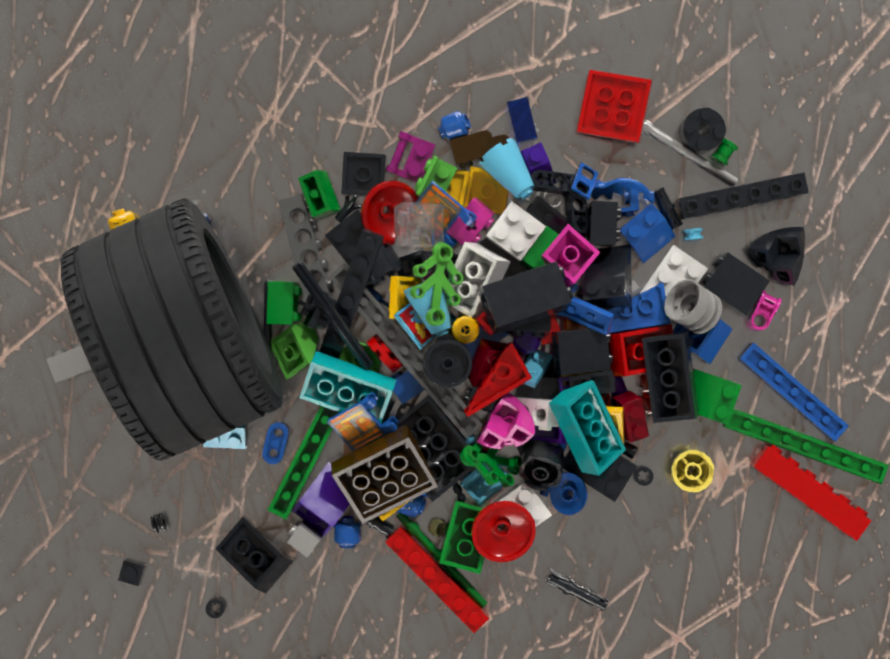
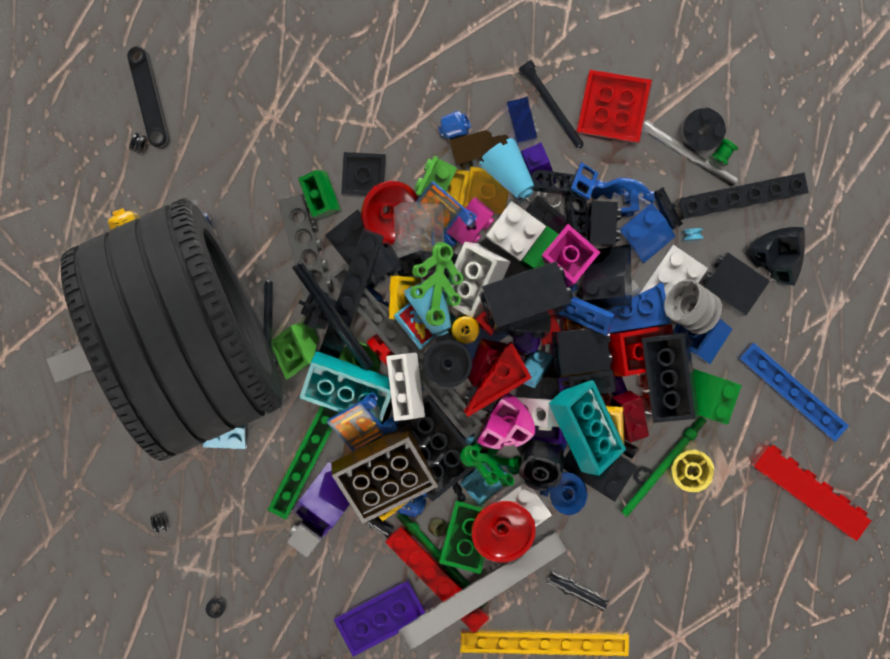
black plate [118,559,145,586] -> none
black slope [215,517,293,593] -> none
blue plate [262,422,289,464] -> none
green container [267,281,302,325] -> none
black bar [334,195,362,223] -> none
blue head [334,516,361,549] -> none
magenta plate [385,131,436,183] -> none
green tile [723,409,889,485] -> none
dark pink piece [747,290,782,331] -> none
none -> black piece [127,46,168,148]
none -> black bush [129,133,147,154]
none -> dark purple plate [333,579,426,657]
none -> white brick [386,353,425,421]
none -> light grey beam [399,532,567,650]
none -> yellow tile [460,630,629,656]
none -> black piece [518,59,584,148]
none -> green bar [621,416,707,517]

